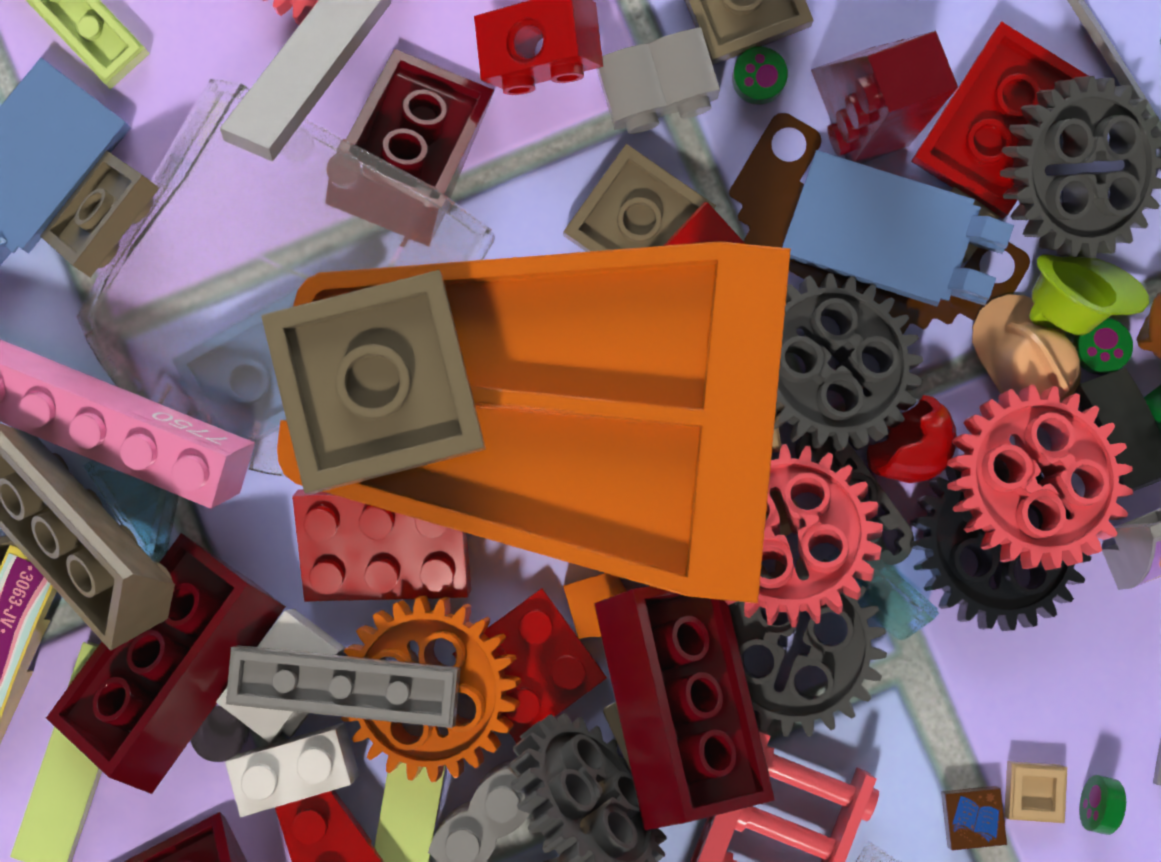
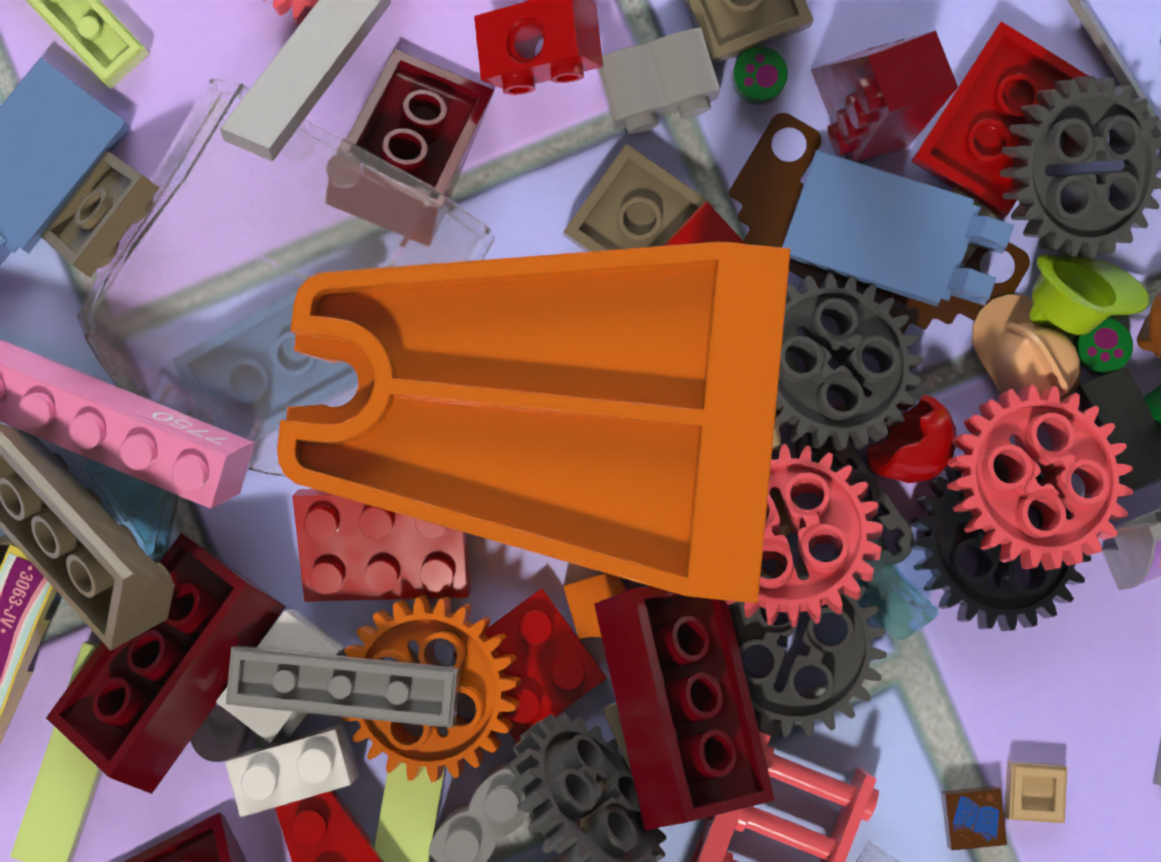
dark tan plate [261,270,486,495] -> none
green tile [1079,775,1127,835] -> none

